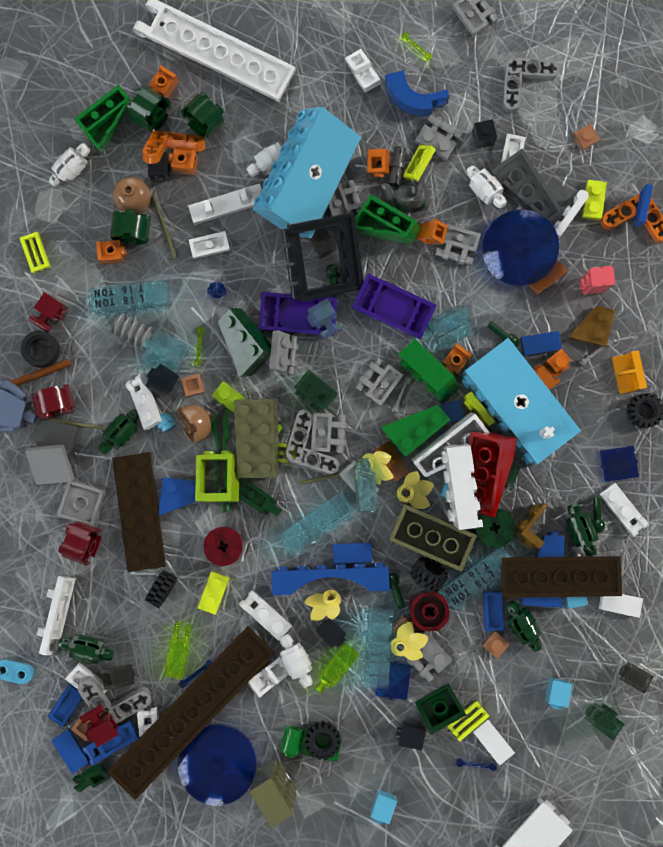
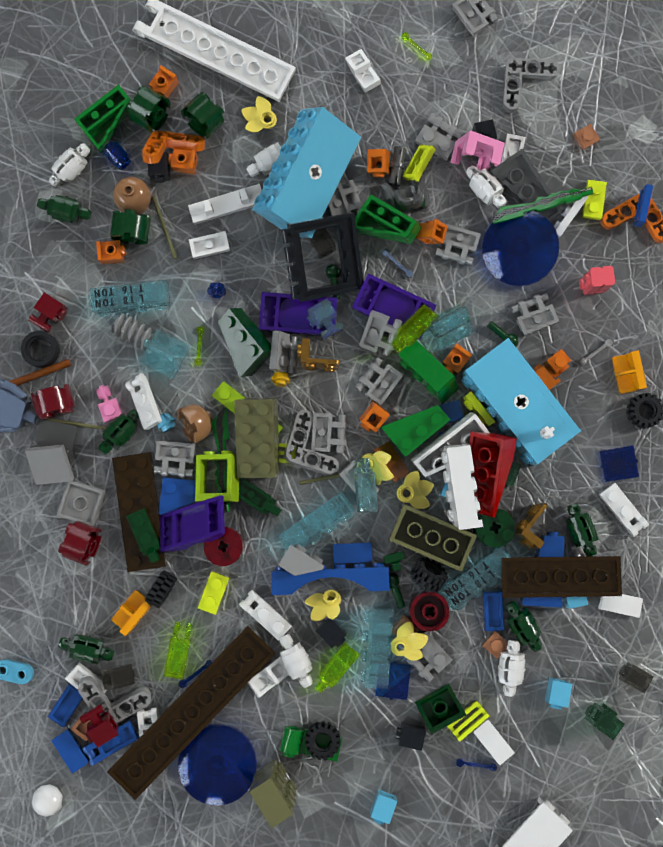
neon yellow tile [20,232,51,274] -> none
white hinge [37,576,76,655] -> none
dark green plate [73,763,111,792] -> none
black brick [145,363,180,398] -> none
nougat plate [181,373,205,398] -> none
clear green brick [294,369,338,413] -> none
blue arch [385,70,449,116] -> none
blue tile [520,331,562,356] -> none
dark orange slope [525,258,569,296] -> none
pearl gold wing [569,306,615,347] -> none
dark green bar [592,497,605,533] -> none
none -> white hair [32,784,63,817]
none -> dark green piece [37,195,92,223]
none -> bright pink plate [96,385,122,423]
none -> clear blue brick [103,141,131,170]
none -> light orange panel [111,590,153,636]
none -> dark green hinge [126,508,161,563]
none -> light grey plate [154,441,196,478]
none -> dark purple slope [160,495,225,553]
none -> light yellow plate [242,96,277,132]
none -> yellow plate [271,372,290,387]
none -> light grey slope [278,543,325,576]
none -> pearl gold bracket [297,338,340,372]
none -> light grey plate [359,310,402,356]
none -> orange brick [359,400,390,433]
none -> sand blue hinge [382,249,413,278]
none -> dark green tile [383,551,405,572]
none -> clear neon green hinge [392,304,439,353]
none -> bright pink panel [450,130,505,171]
none -> green sword [493,187,593,224]
none -> white piece [498,640,526,697]
none -> light grey plate [511,293,559,336]

